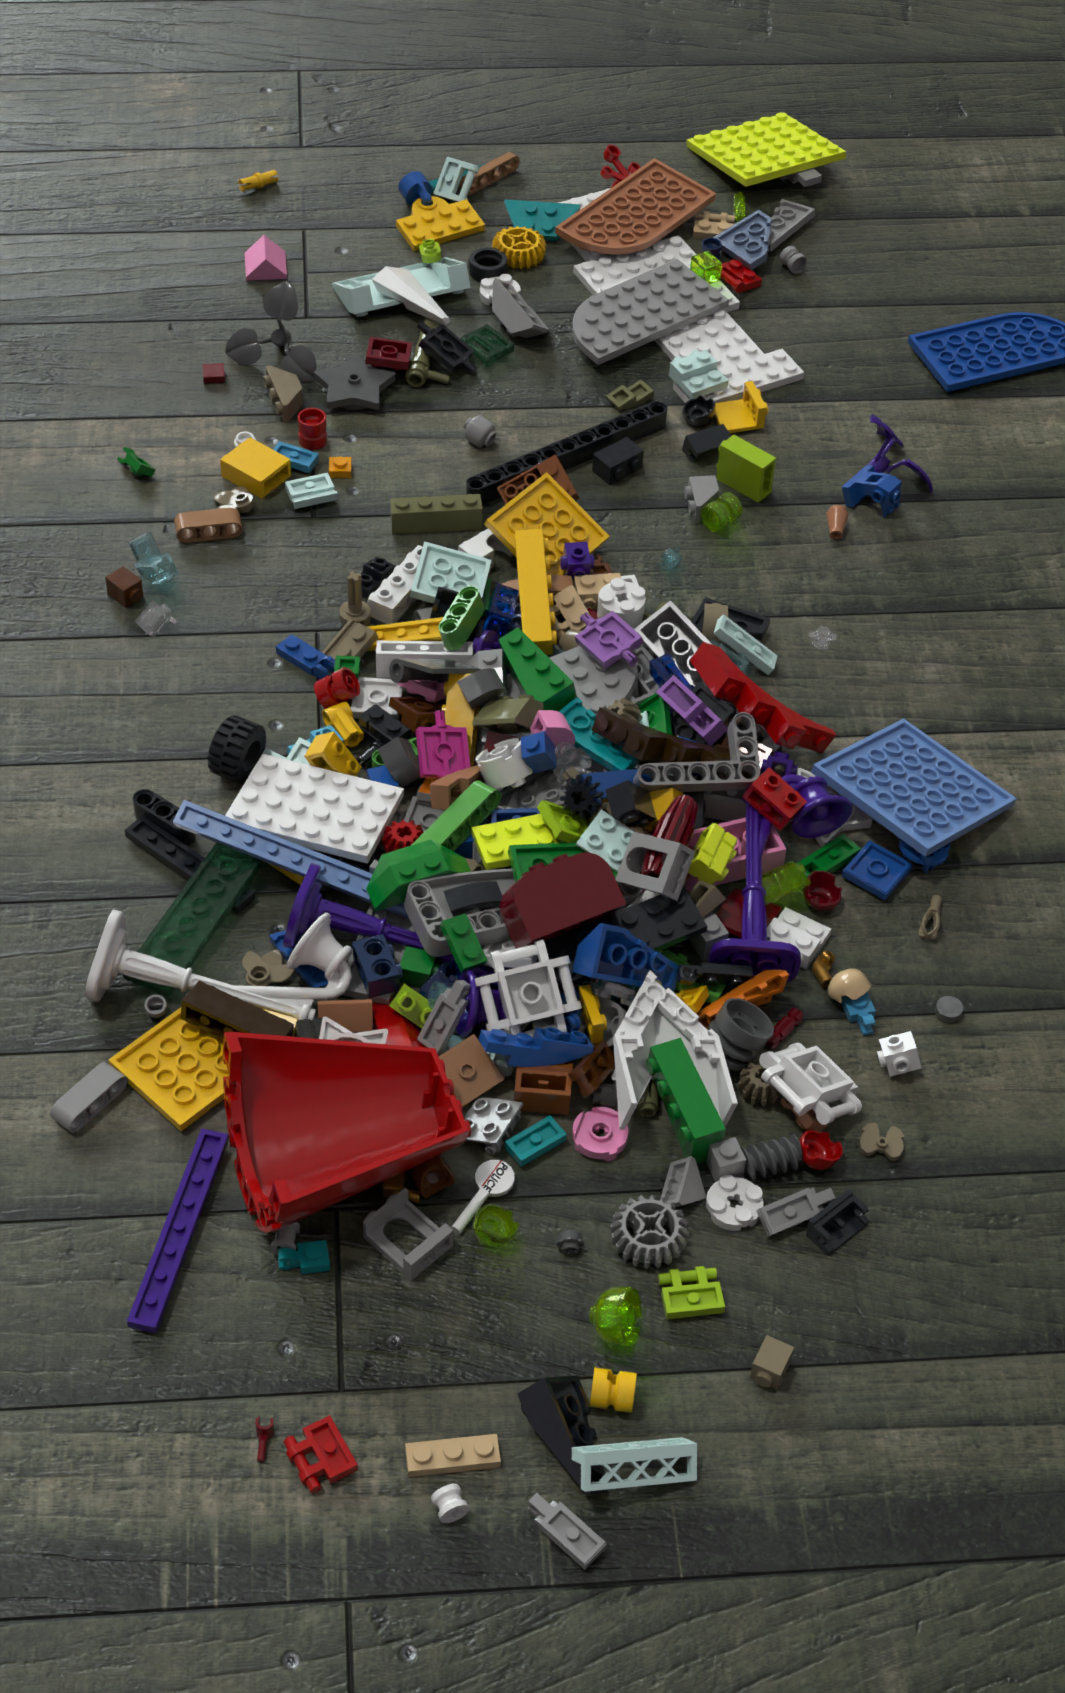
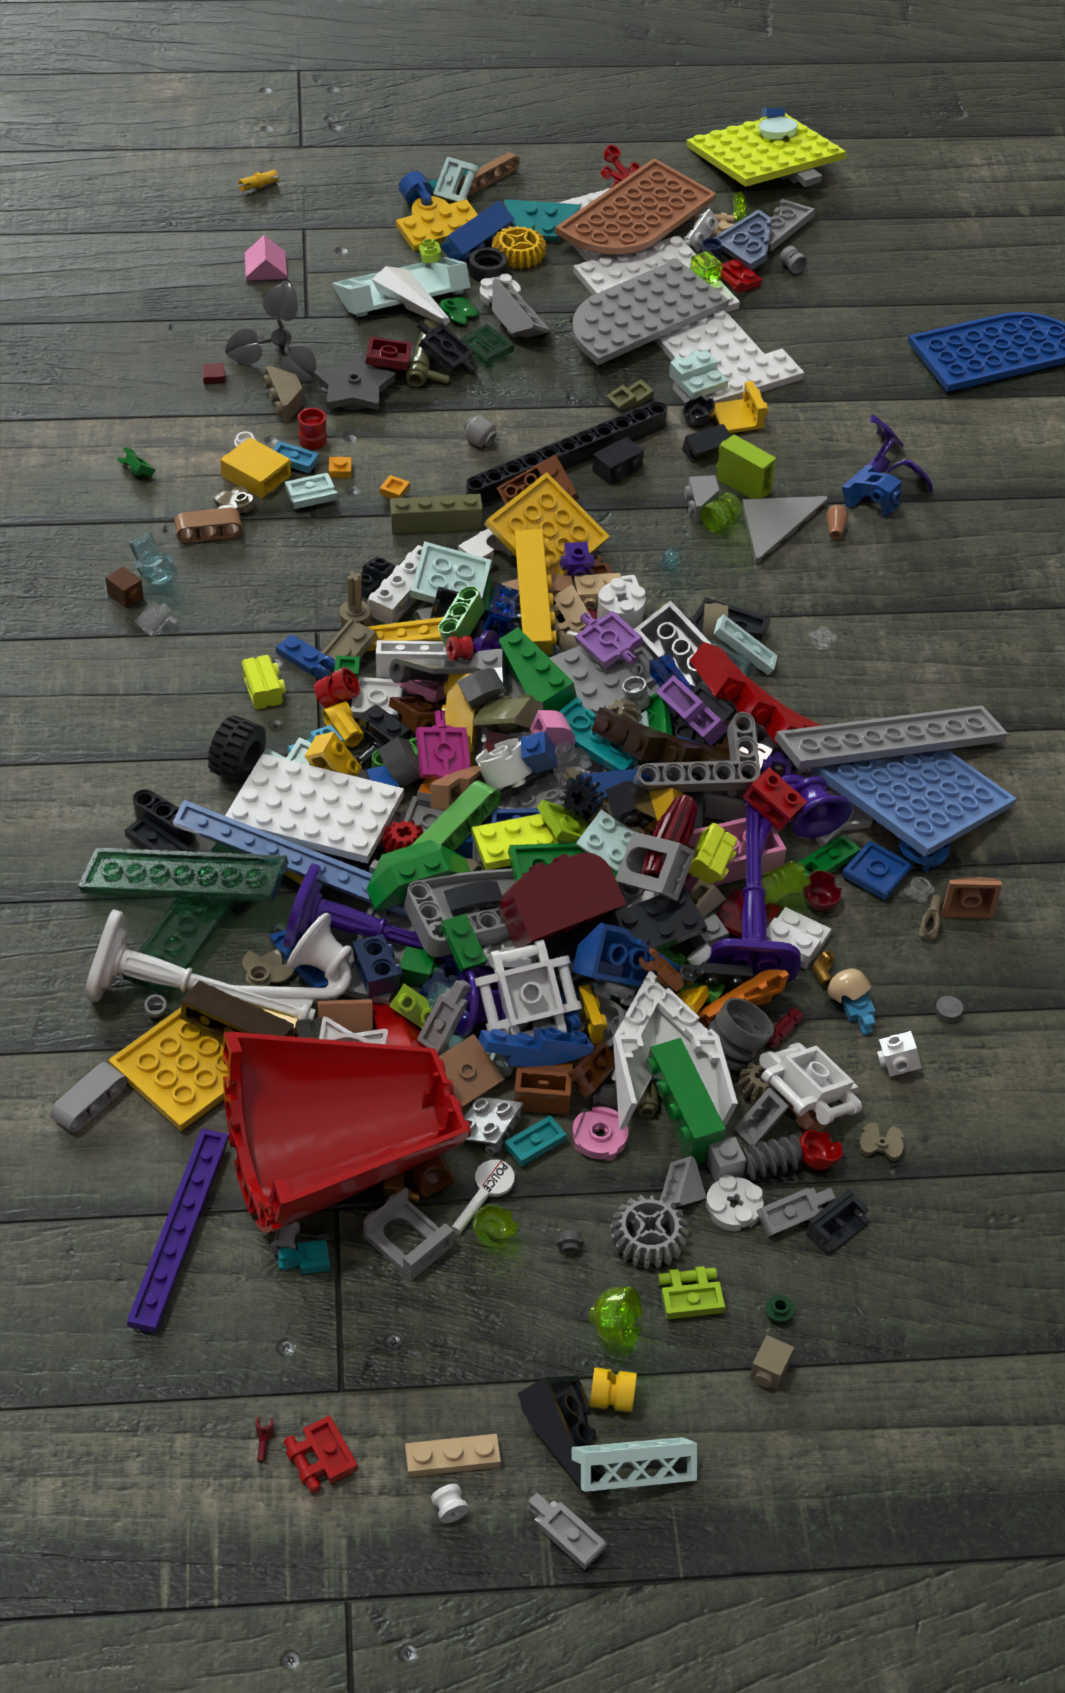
none -> clear green plate [78,848,289,902]
none -> neon yellow brick [242,655,286,710]
none -> light orange plate [380,475,410,499]
none -> green plate [439,297,480,325]
none -> blue brick [440,200,515,262]
none -> red wheel [446,636,473,661]
none -> light grey wheel [622,676,650,710]
none -> dark orange plate [639,948,684,992]
none -> white hinge [683,209,719,253]
none -> white tile [687,943,711,966]
none -> light grey slope [734,1087,790,1146]
none -> light grey tile [742,496,827,564]
none -> light aqua tile [759,117,797,140]
none -> blue plate [761,108,785,119]
none -> dark green plate [765,1295,795,1324]
none -> light grey plate [775,705,1008,769]
none -> clear plate [904,877,935,903]
none -> nougat slope [941,877,1002,918]

